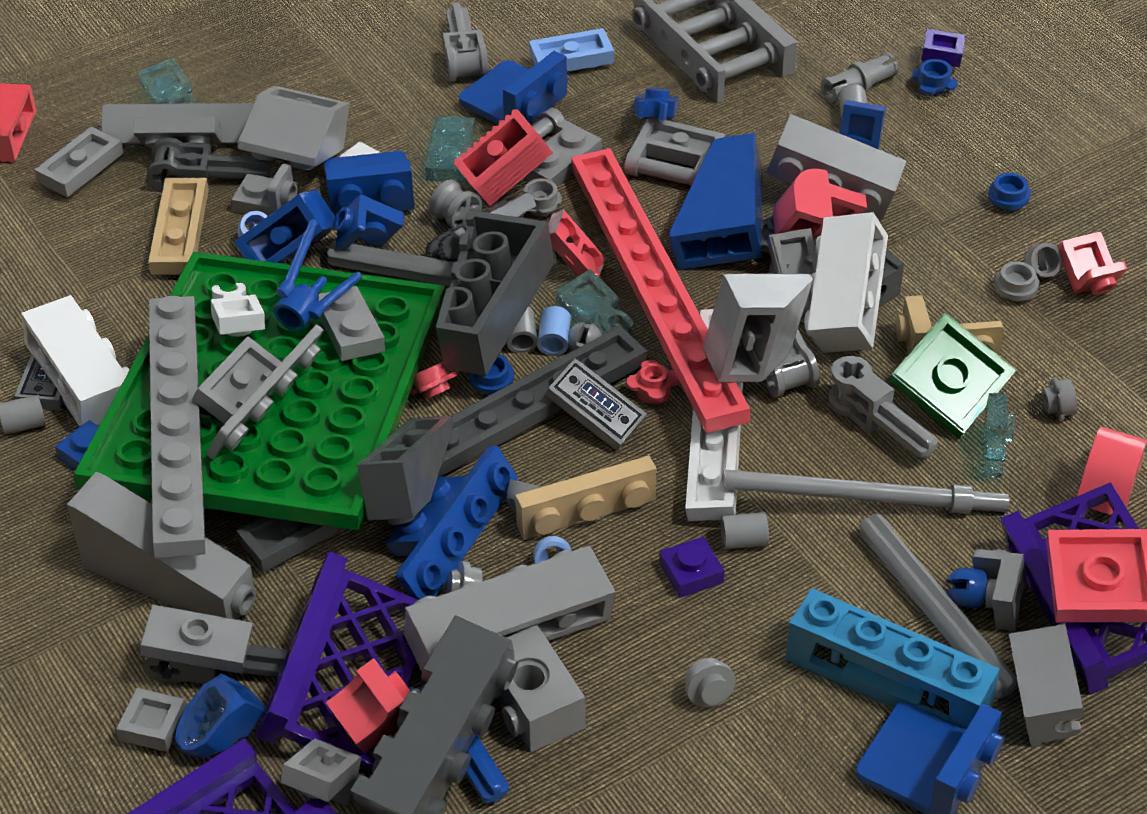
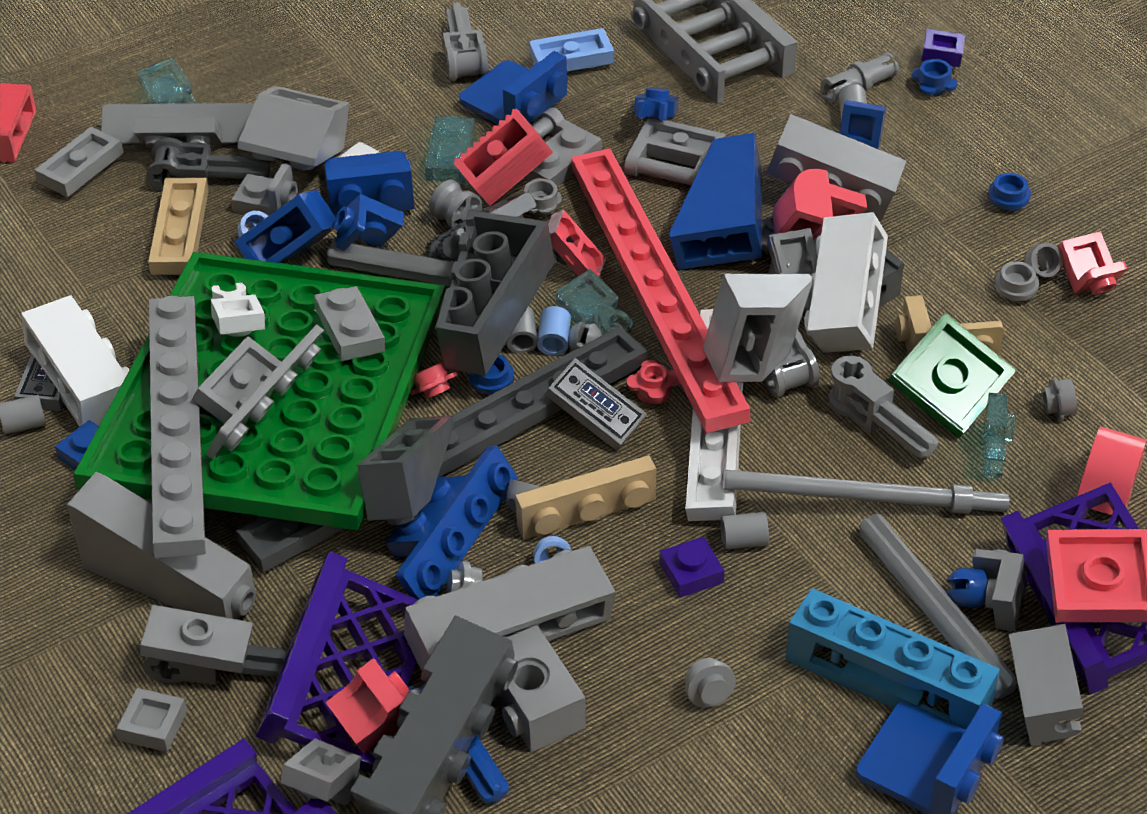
blue rock [175,674,266,758] -> none
blue plant [273,219,362,331] -> none

